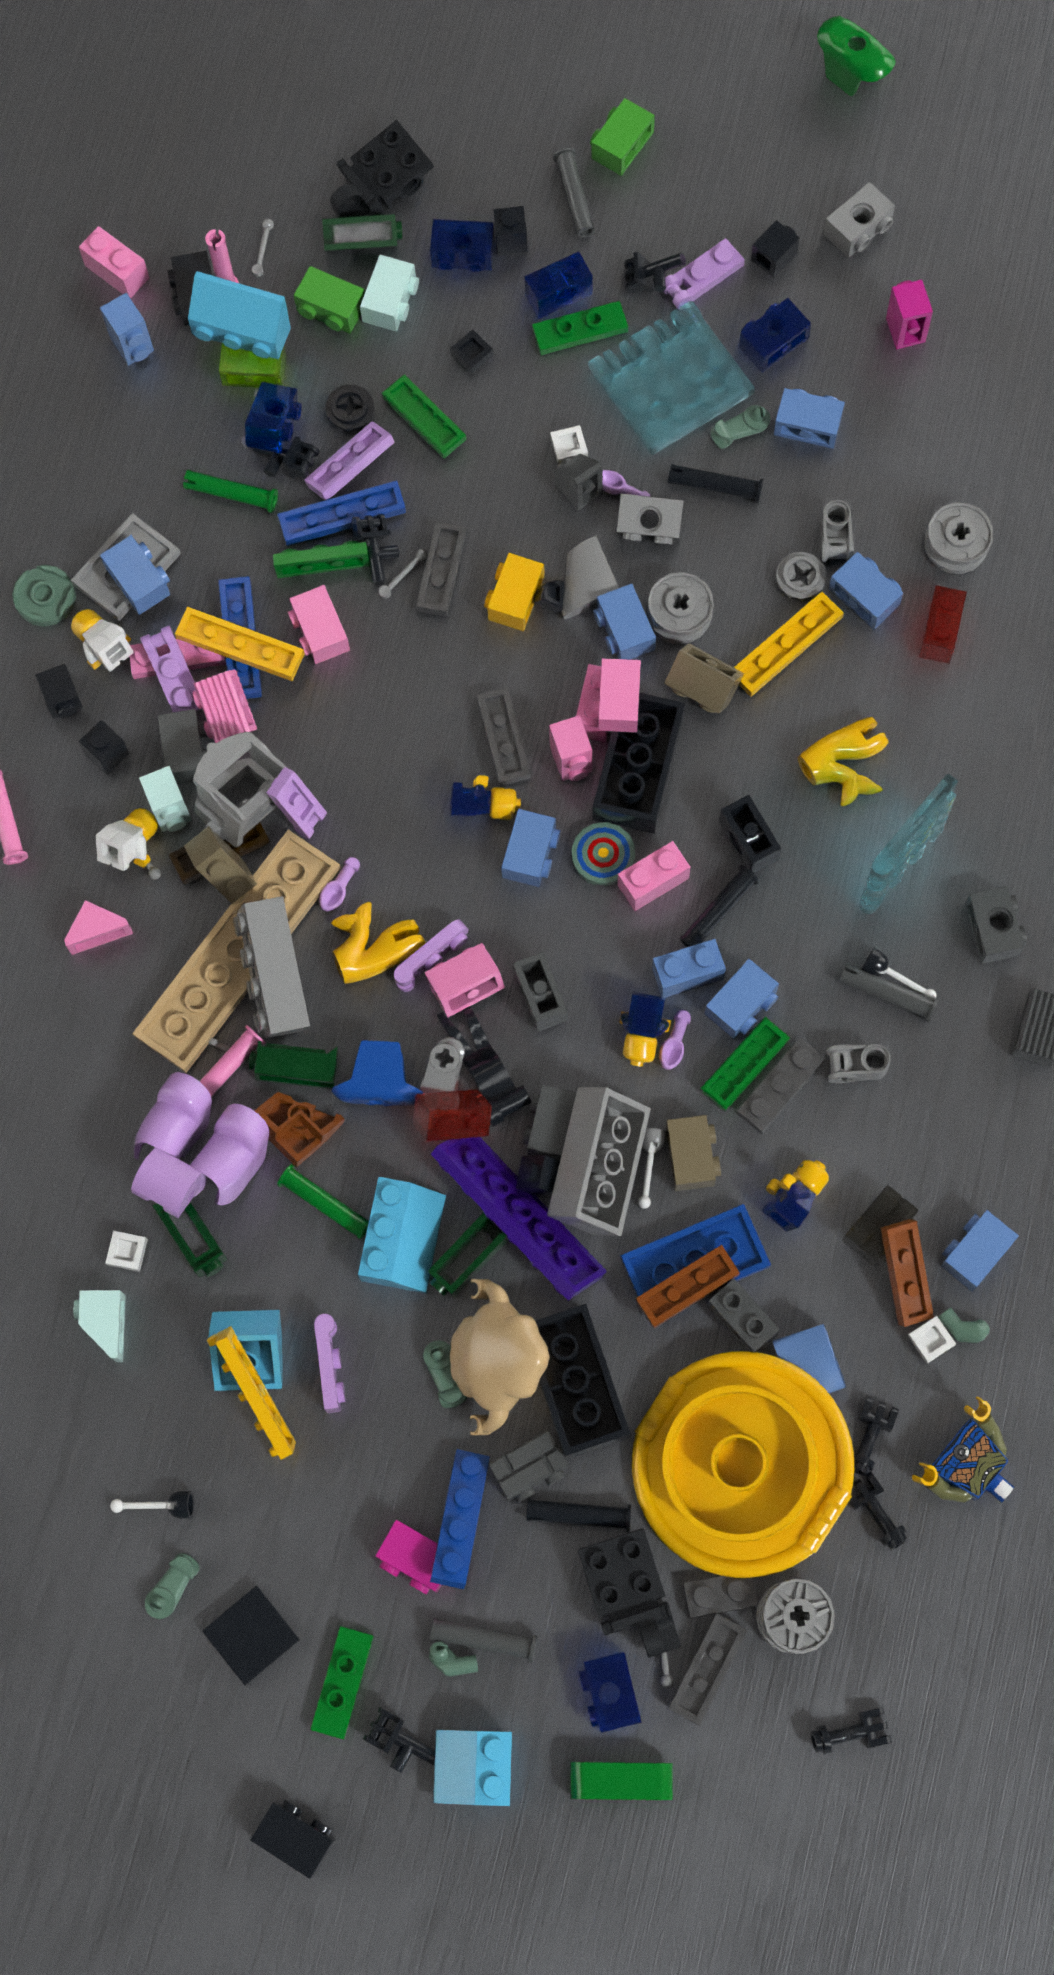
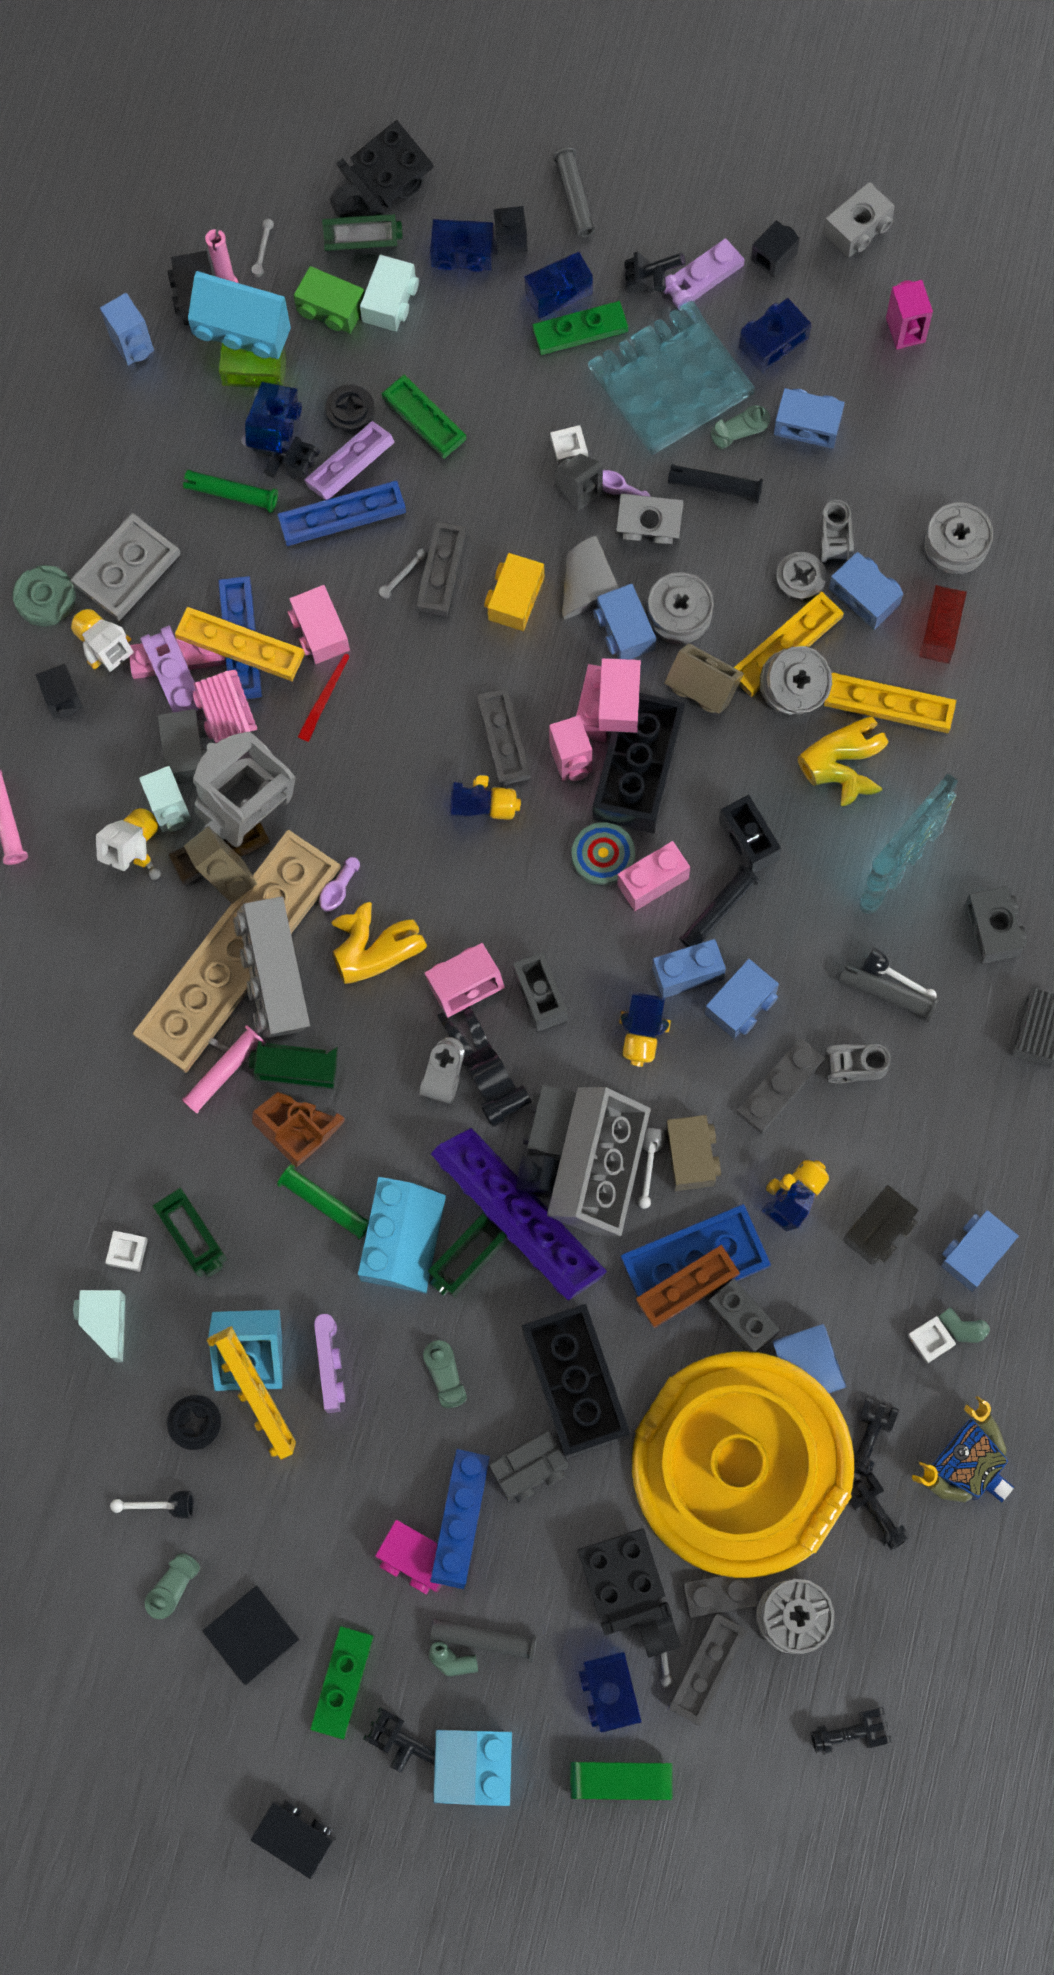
bright pink slope [64,900,133,955] -> none
bright pink brick [78,226,150,299] -> none
black brick [78,720,130,775] -> none
medium blue brick [100,535,170,615] -> none
lavender piece [131,1072,269,1218] -> none
lavender plate [266,767,327,839] -> none
green plate [273,541,370,578] -> none
blue piece [331,1040,427,1106] -> none
black arm [351,514,400,583] -> none
lavender plate [394,919,469,992] -> none
clear red brick [413,1089,492,1141] -> none
black plate [450,329,494,374] -> none
tan piece [450,1279,550,1436] -> none
medium blue brick [501,809,561,887] -> none
black pin [527,1499,631,1532] -> none
black tile [533,580,564,613] -> none
bright green brick [590,98,655,176] -> none
lavender piece [659,1010,691,1070] -> none
green plate [700,1017,790,1112] -> none
green piece [817,16,896,97] -> none
dark orange plate [881,1219,934,1327] -> none
none -> black gear [167,1395,221,1450]
none -> red sticker [298,654,349,742]
none -> light grey wheel [760,646,832,715]
none -> yellow plate [824,673,957,734]

